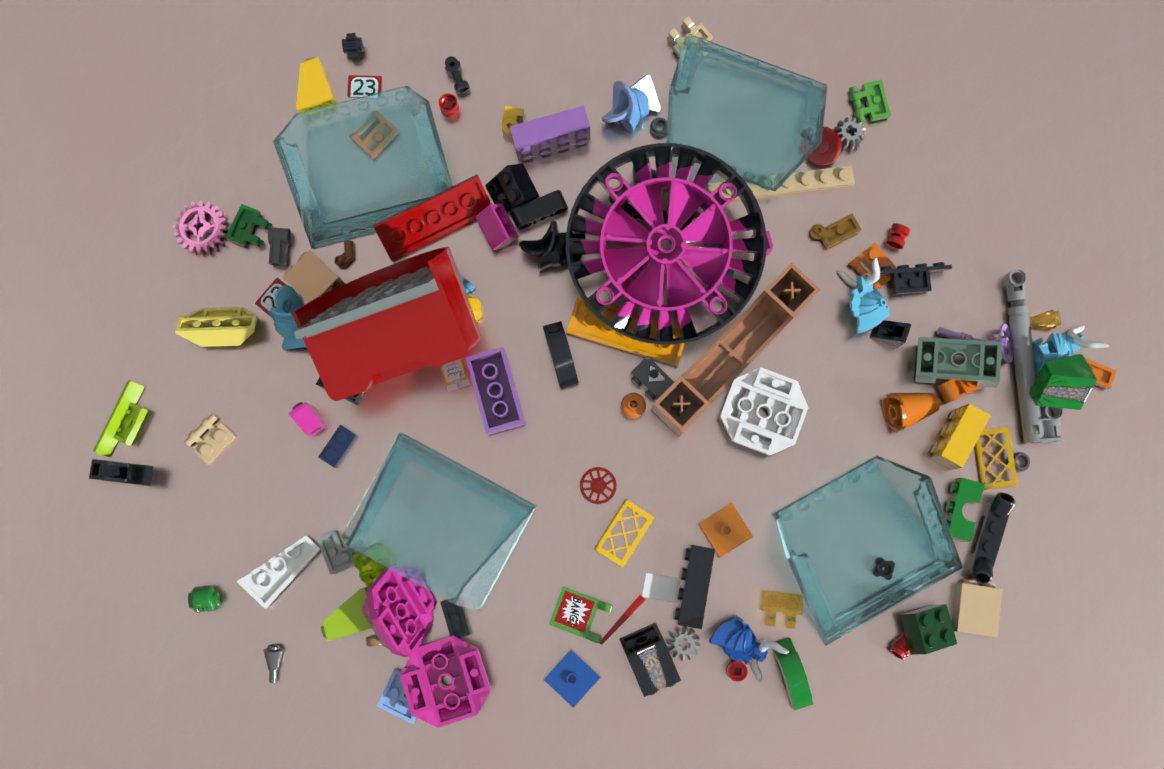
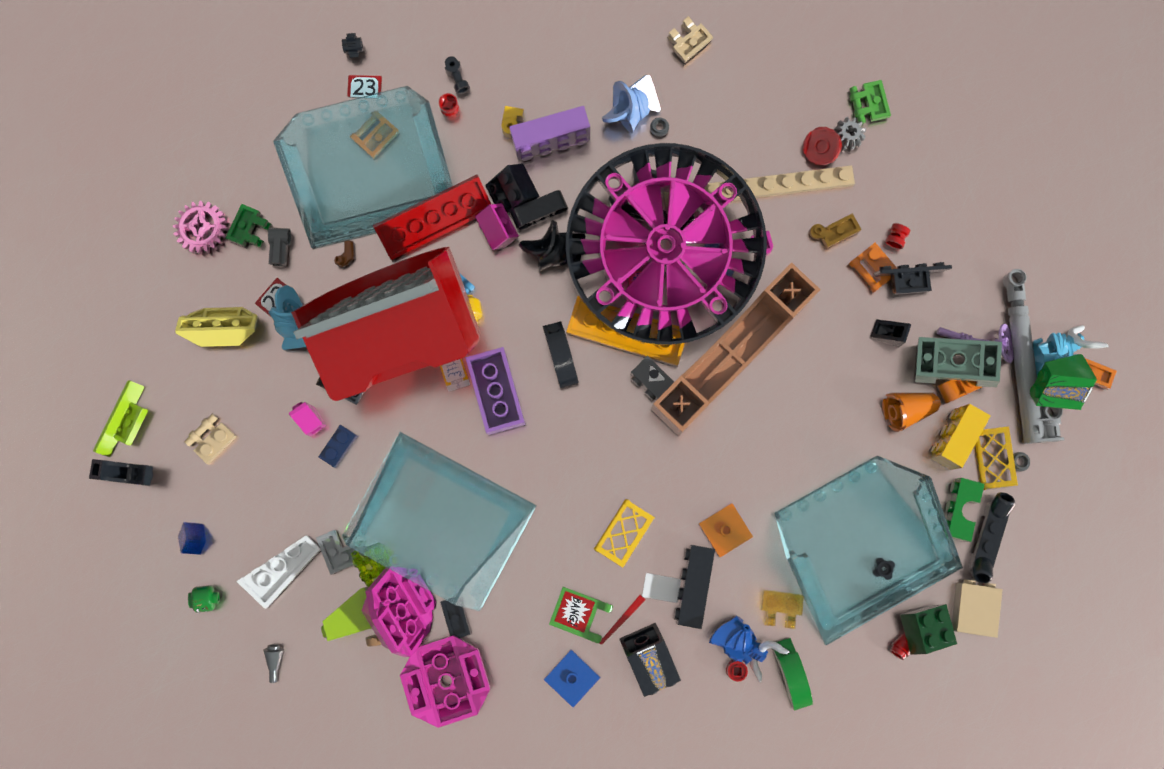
light nougat slope [283,250,345,302] -> none
yellow slope [296,57,337,117] -> none
light blue plate [376,668,416,724] -> none
clear red wheel [580,467,617,504] -> none
orange head [620,393,646,419] -> none
clear light blue windscreen [667,33,828,191] -> none
light grey gear [667,626,701,661] -> none
white piece [720,367,808,456] -> none
medium azure helmet [837,258,891,333] -> none
clear yellow cone [1030,309,1061,329] -> none
none -> clear blue panel [178,522,206,555]

